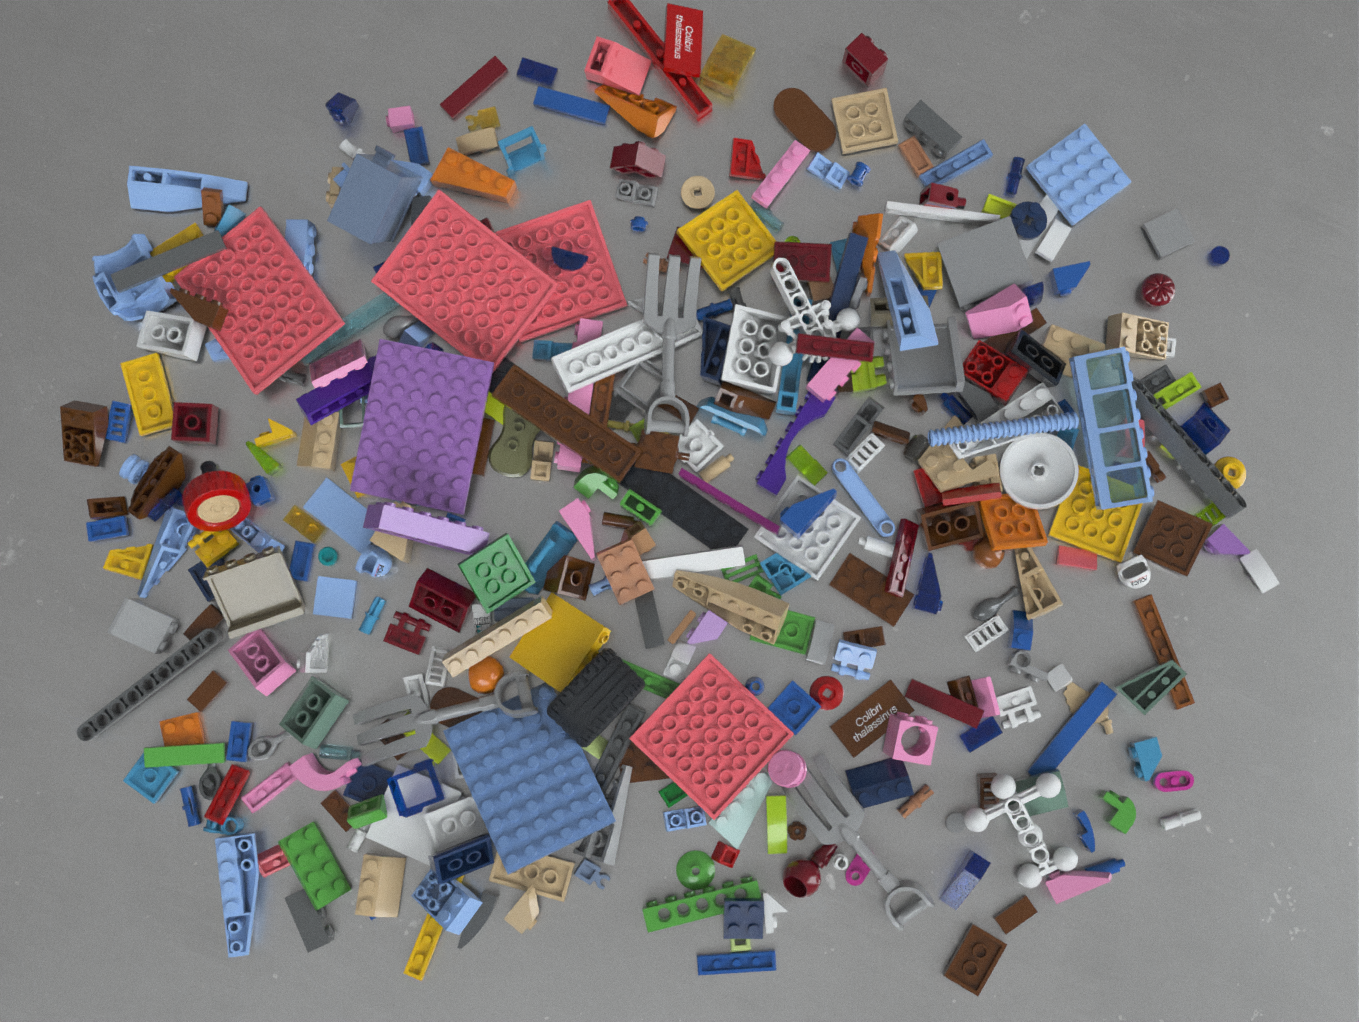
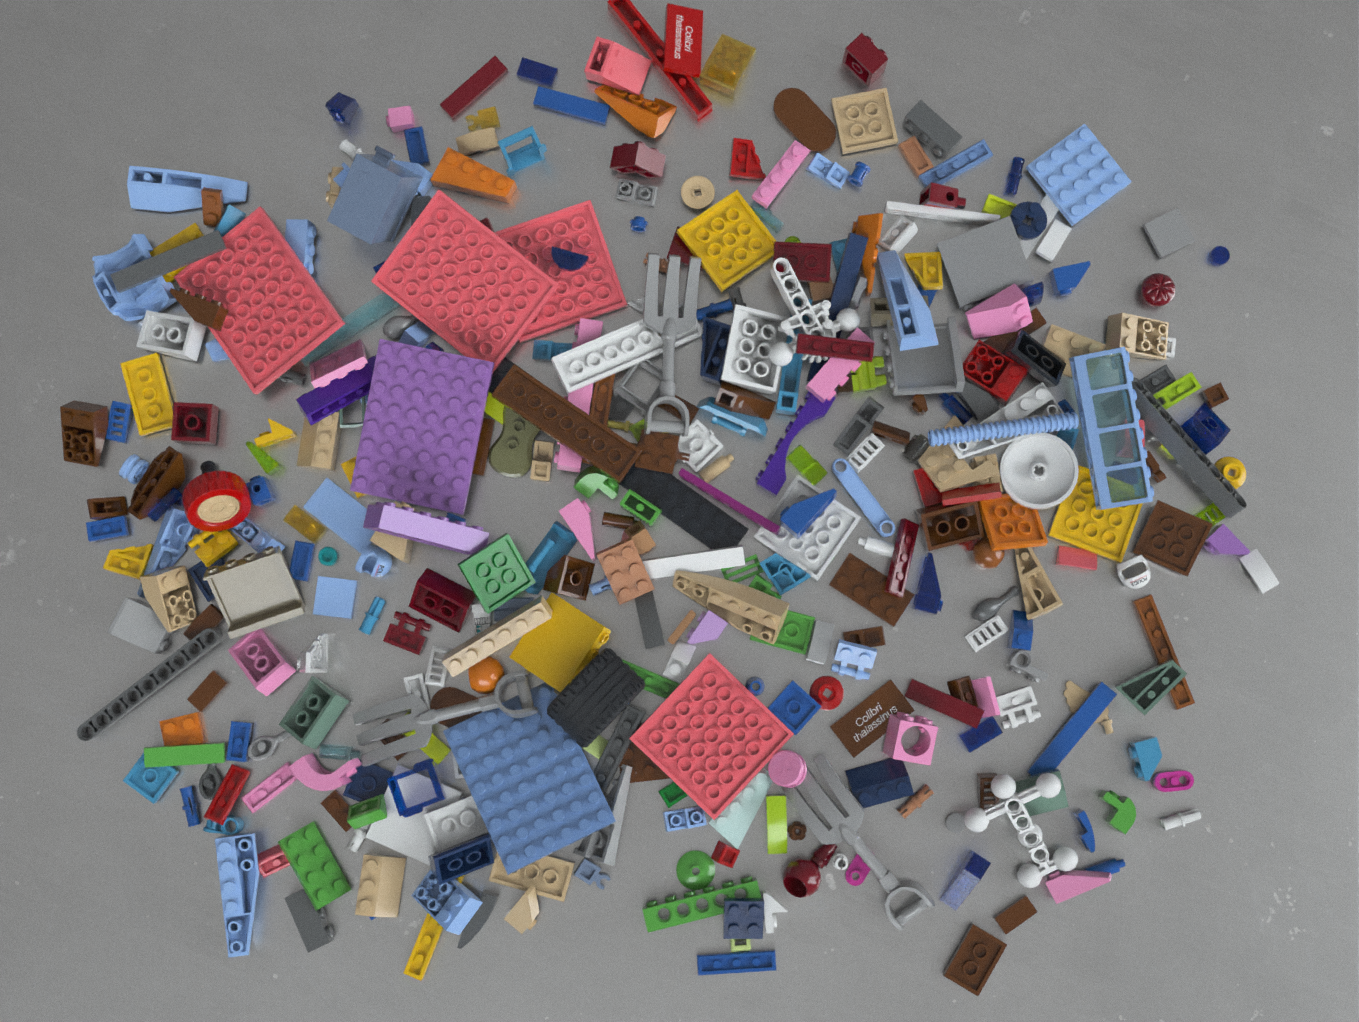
white slope [1047,664,1073,692] -> none
none -> tan slope [140,565,197,632]

